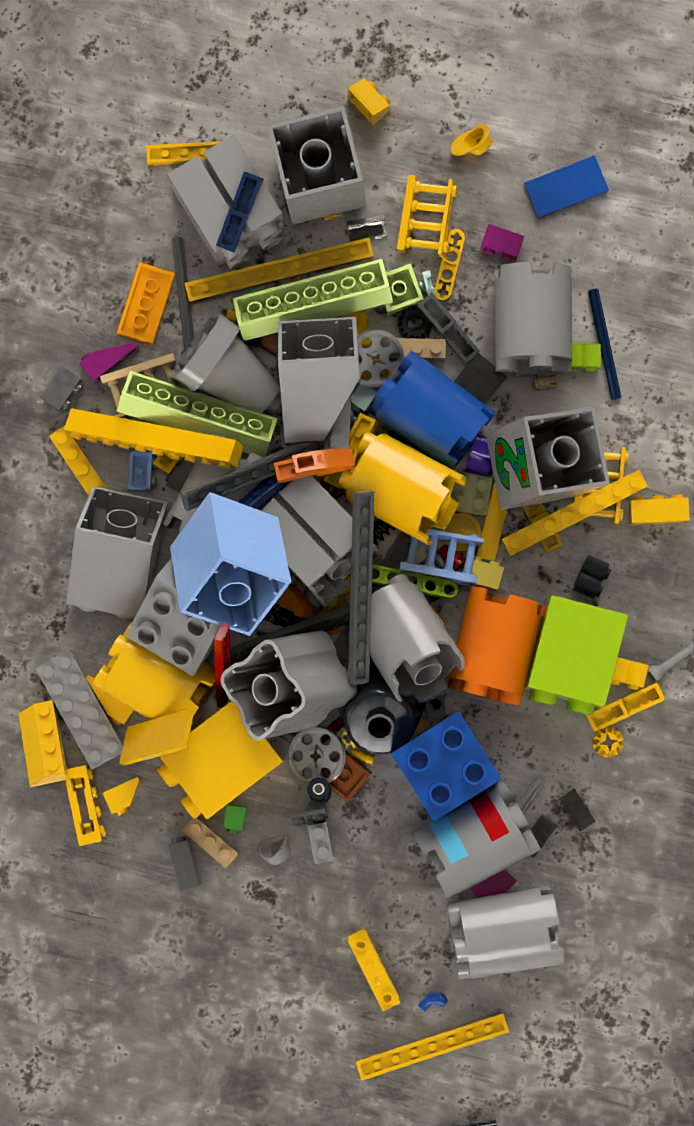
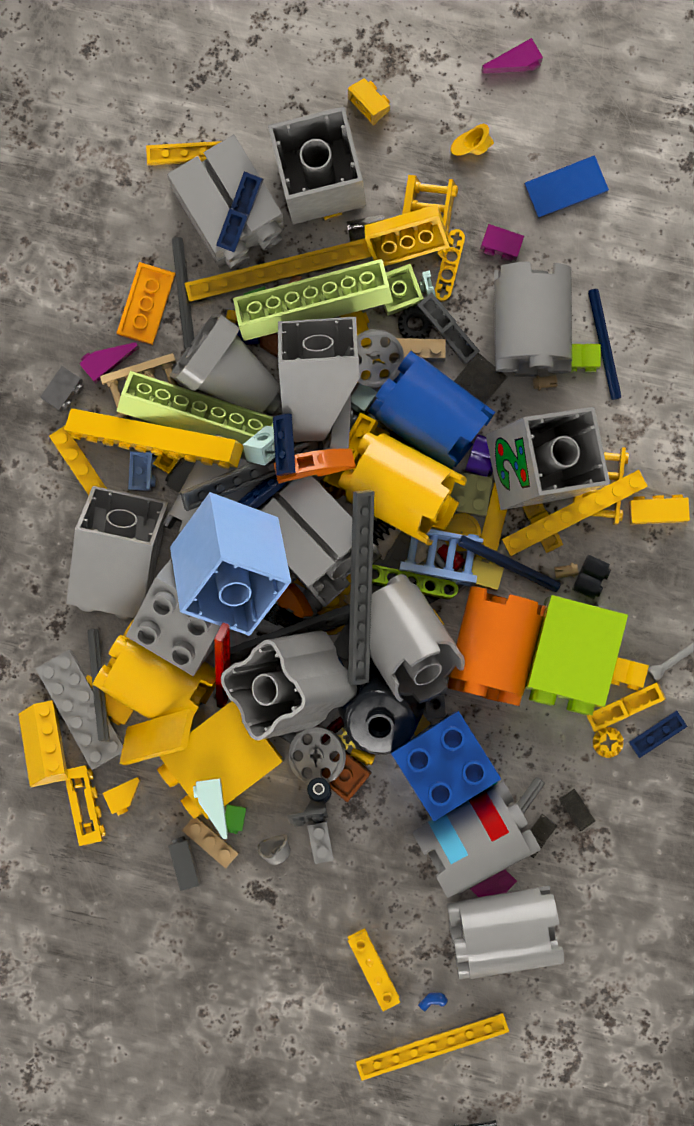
none -> dark grey axle [87,629,110,742]
none -> light aqua slope [193,778,228,839]
none -> light aqua brick [243,425,275,465]
none -> dark blue plate [273,414,296,476]
none -> yellow slope [365,204,450,266]
none -> dark blue axle [458,535,561,592]
none -> magenta slope [481,38,543,74]
none -> tan pin [554,563,579,579]
none -> dark blue plate [628,710,688,758]

